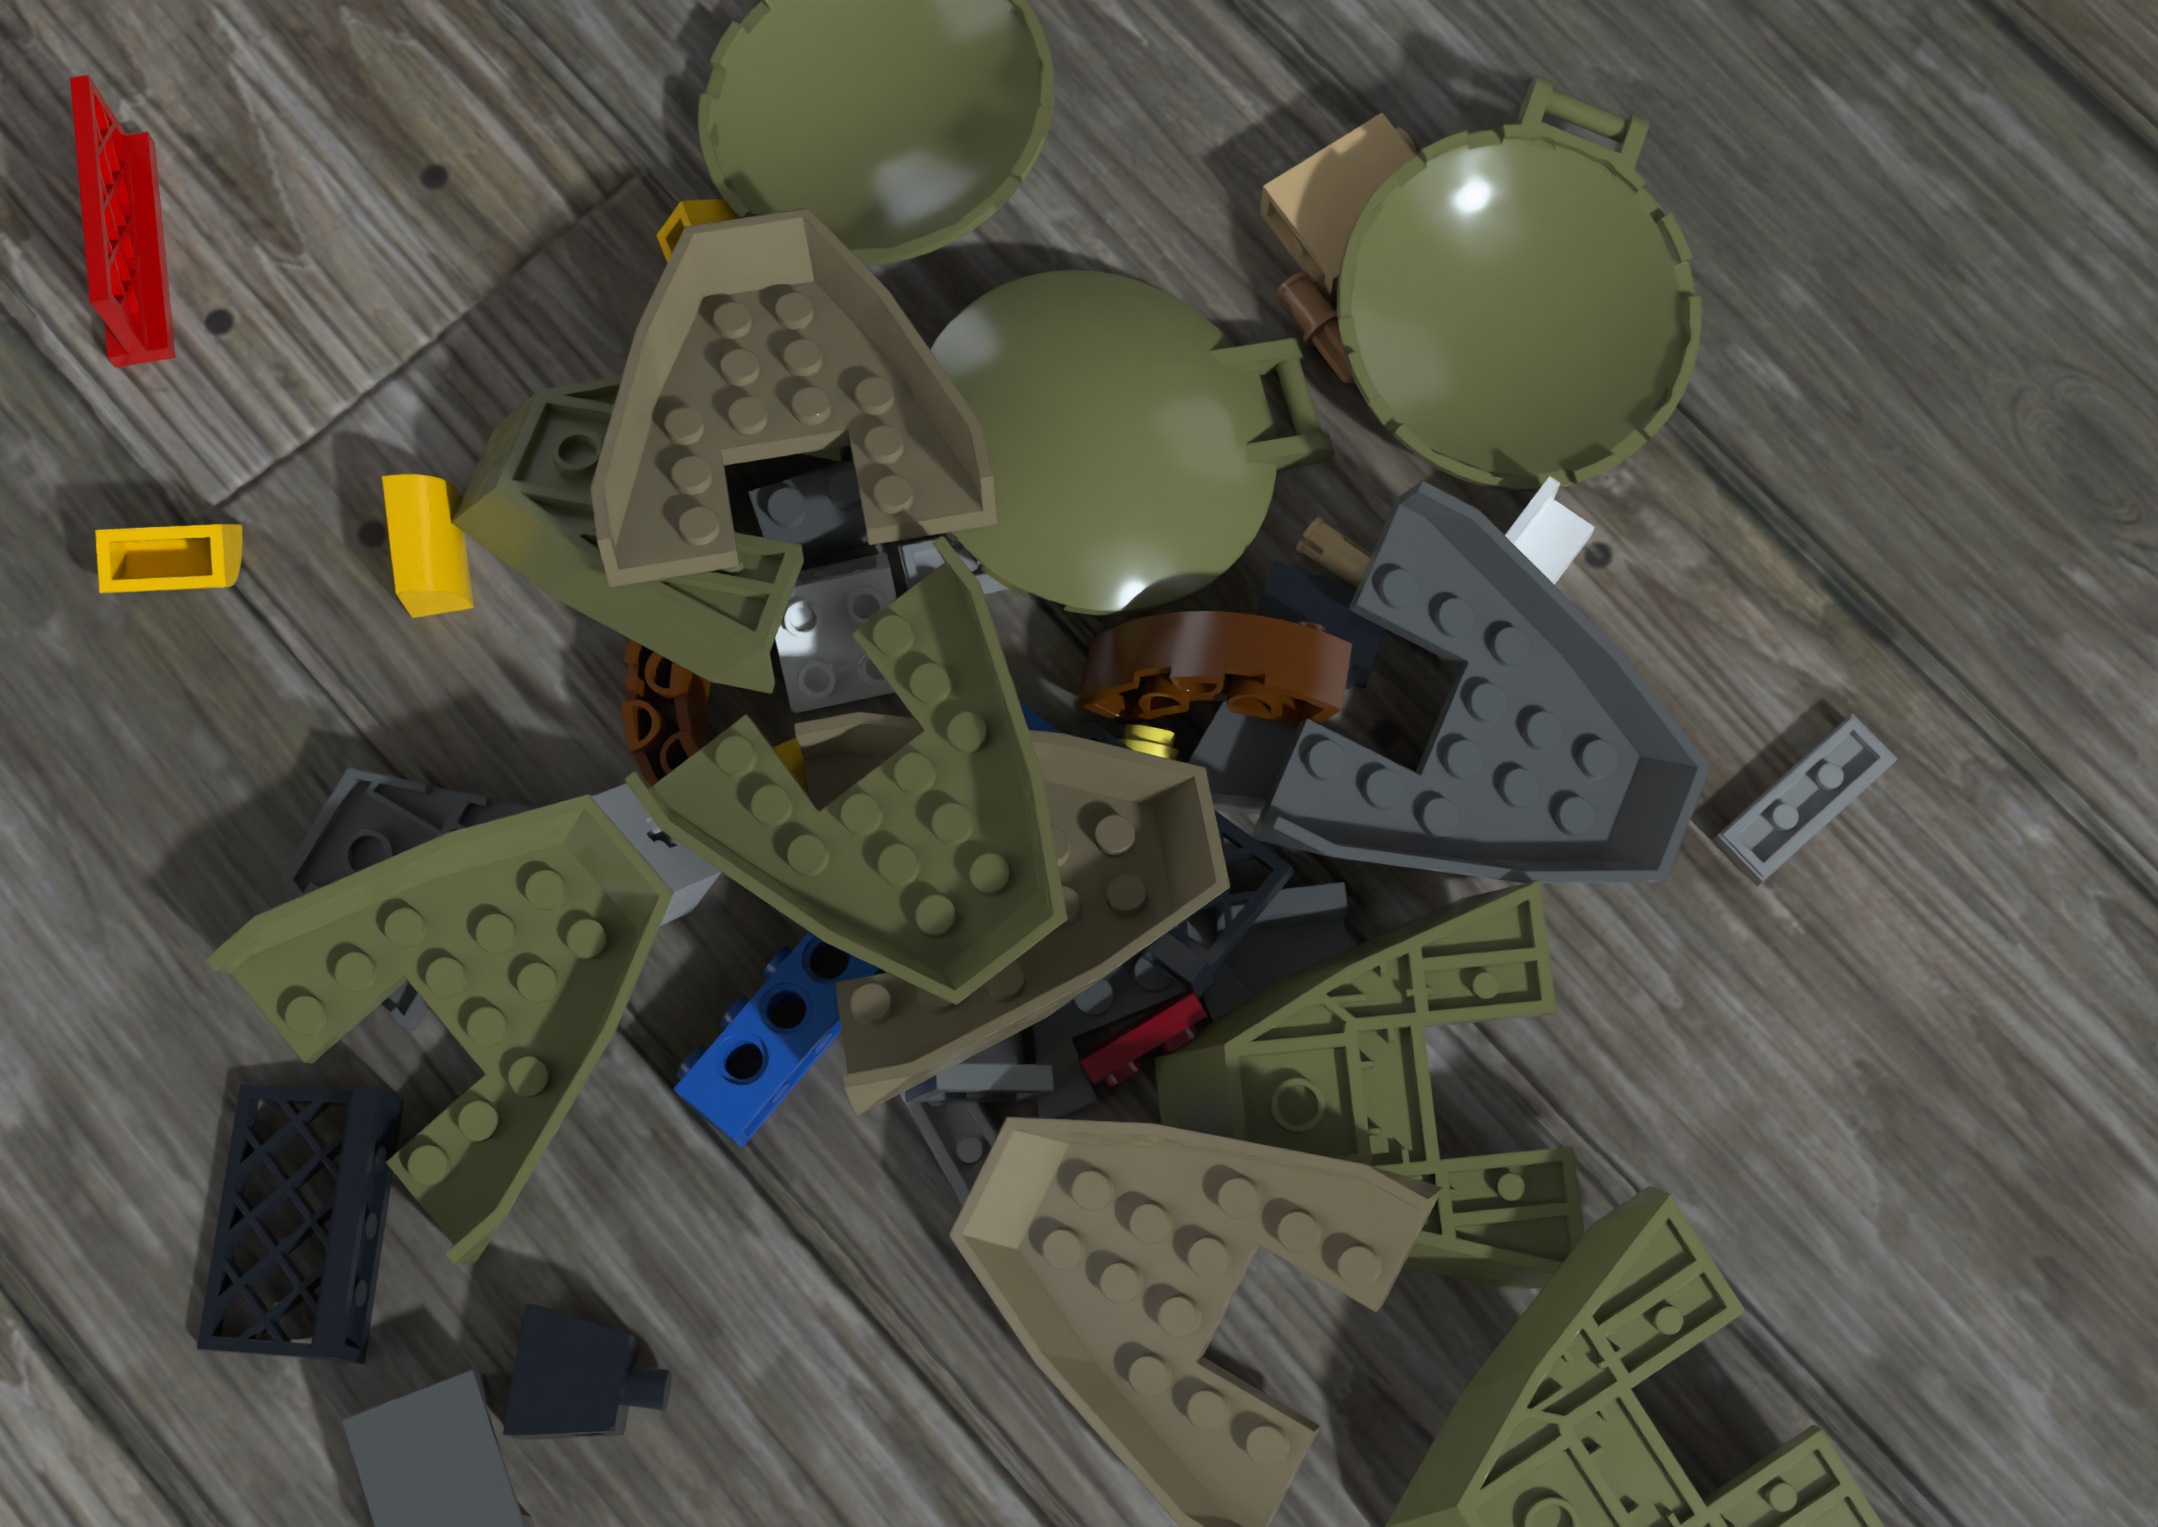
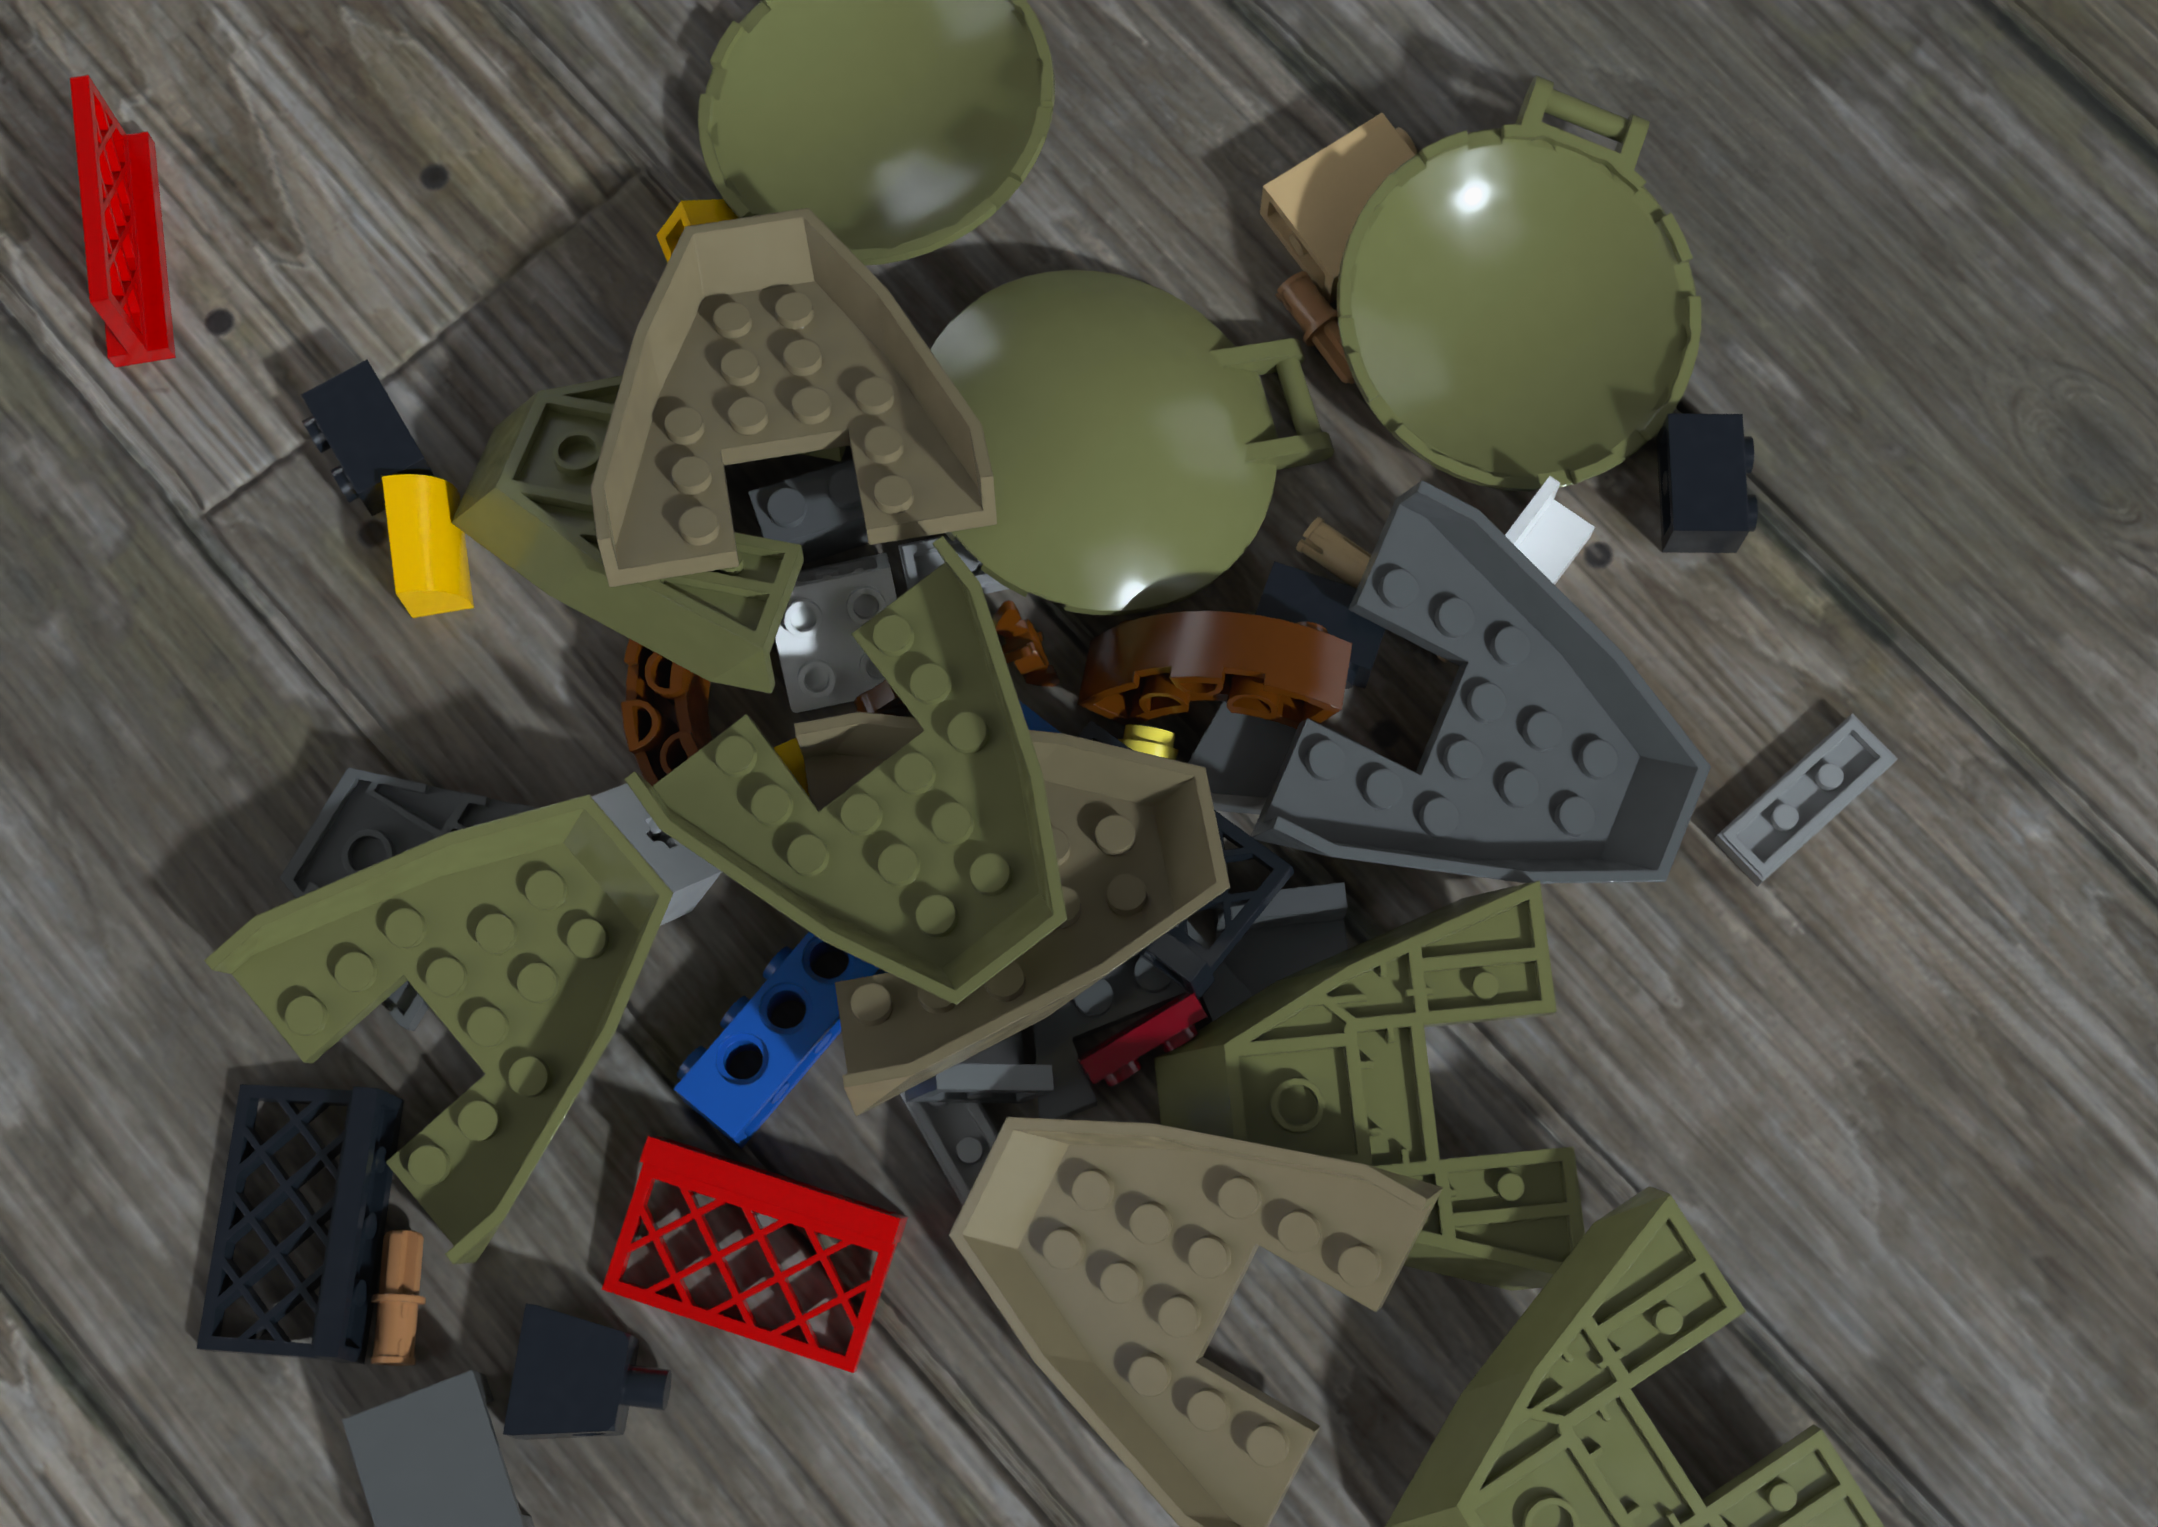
yellow brick [95,524,243,593] -> none
none -> black brick [301,359,435,516]
none -> medium nougat axle [371,1230,426,1366]
none -> red fence [601,1136,908,1373]
none -> reddish brown piece [854,600,1060,716]
none -> black brick [1656,414,1758,553]

